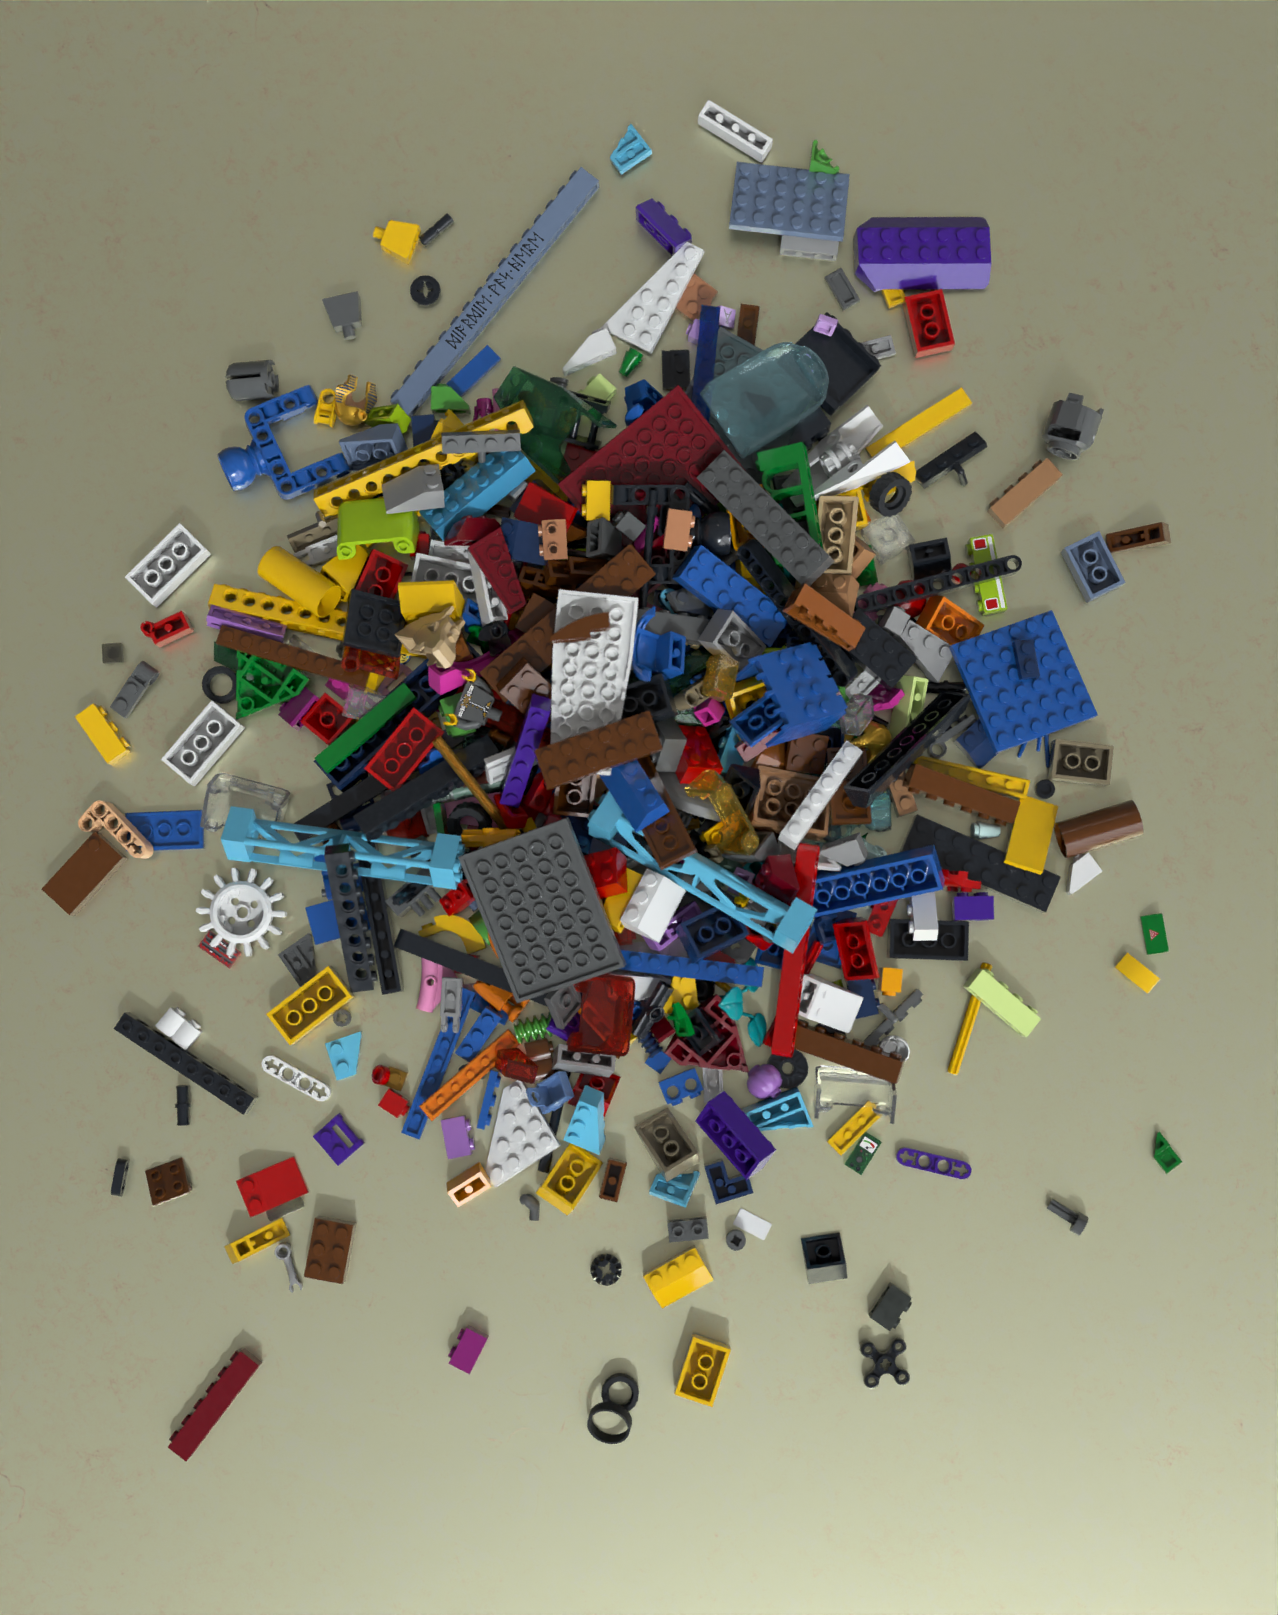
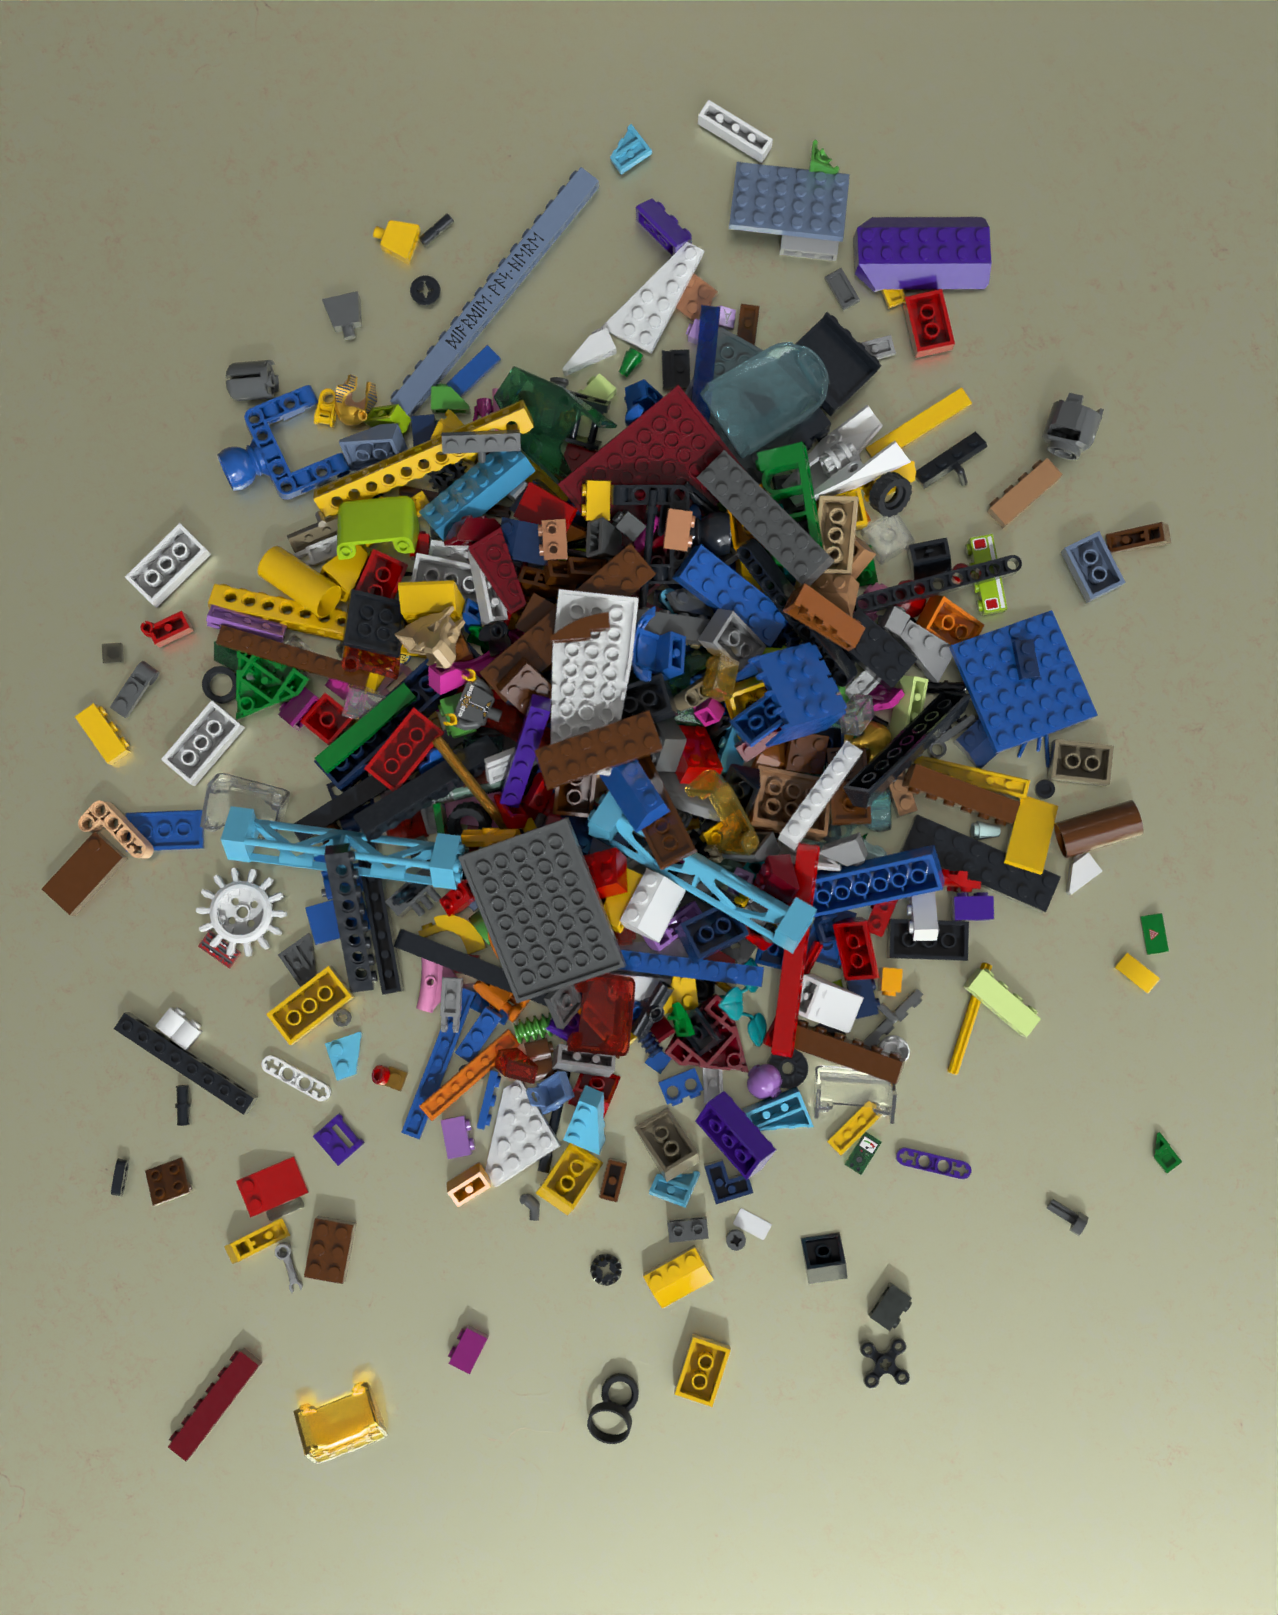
red brick [378,1088,410,1118] -> none
light grey slope [382,464,445,514] -> none
reddish brown pin [488,728,514,748] -> none
lavender tile [813,314,838,336] -> none
none -> clear yellow windscreen [293,1382,388,1463]

